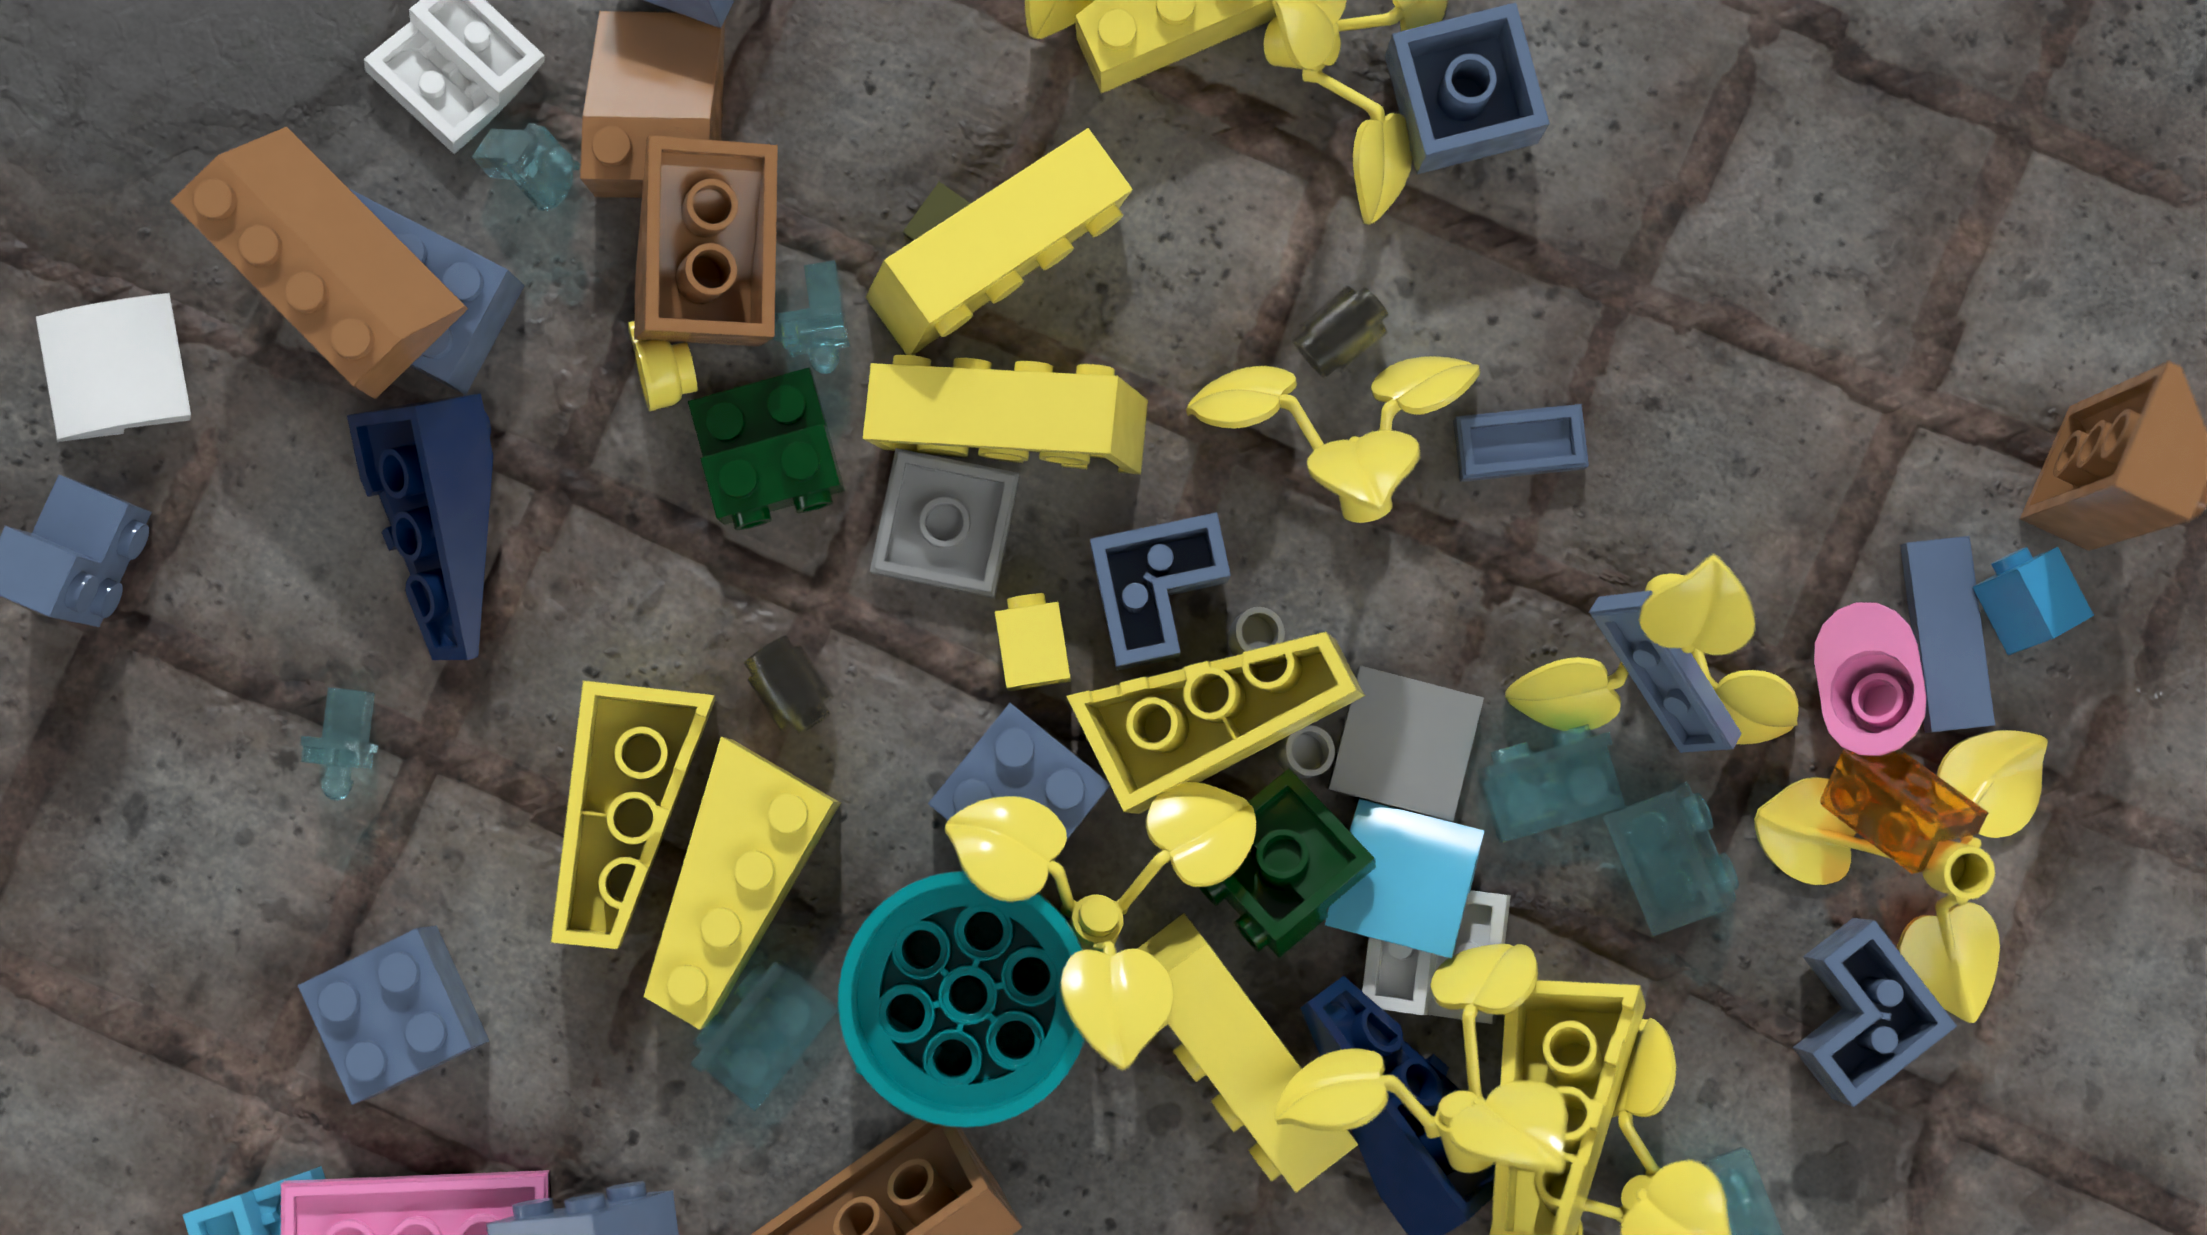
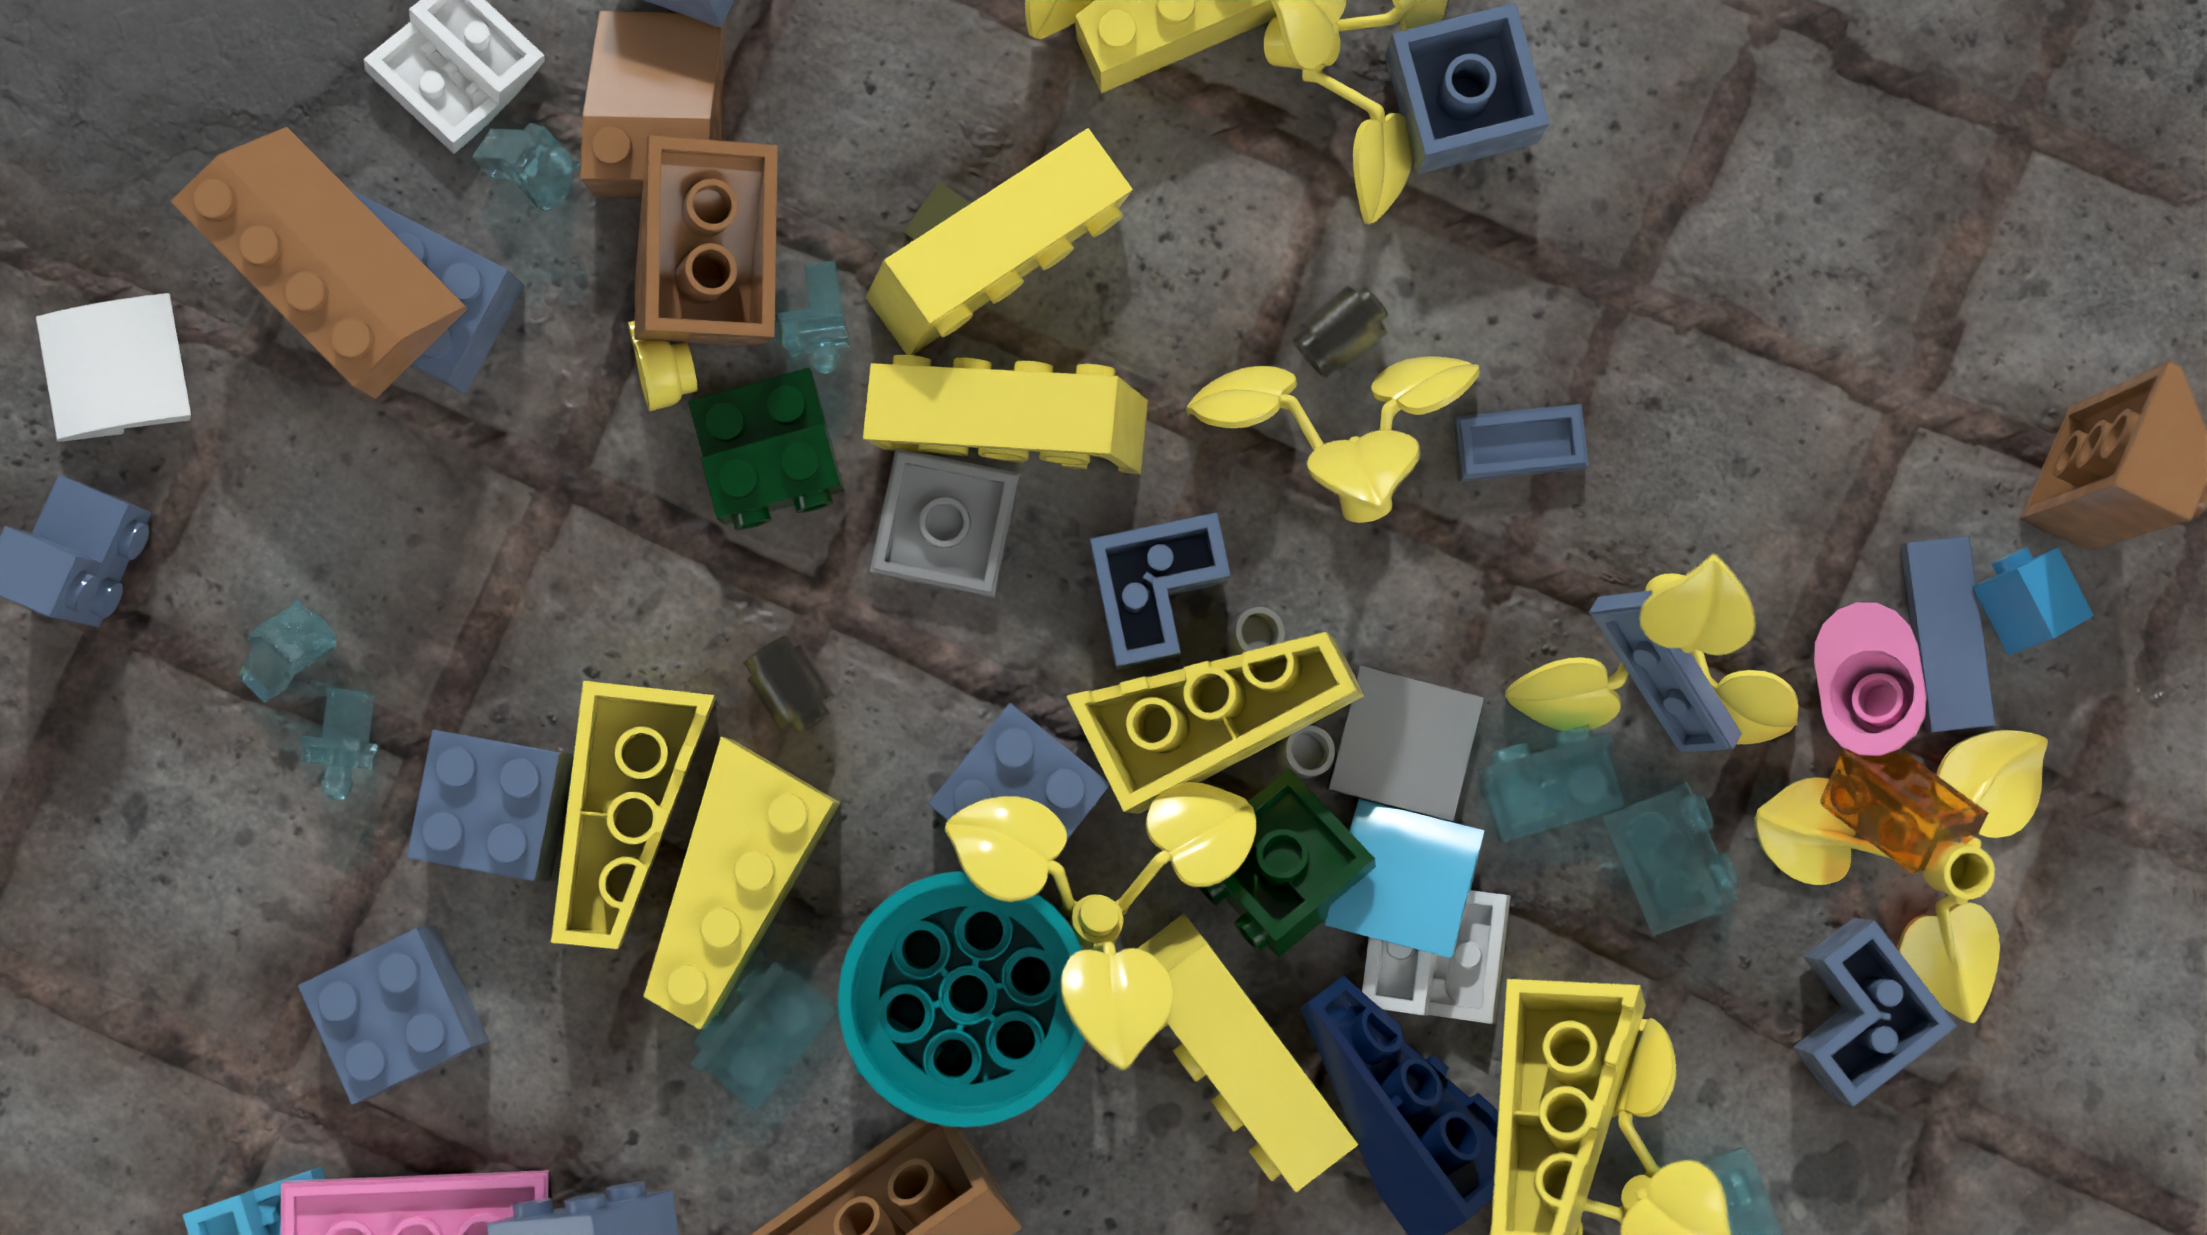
dark blue wedge [347,393,493,660] -> none
light yellow brick [995,593,1071,691] -> none
light yellow plant [1275,944,1567,1173] -> none
none -> clear light blue piece [237,600,337,703]
none -> sand blue brick [407,729,574,881]

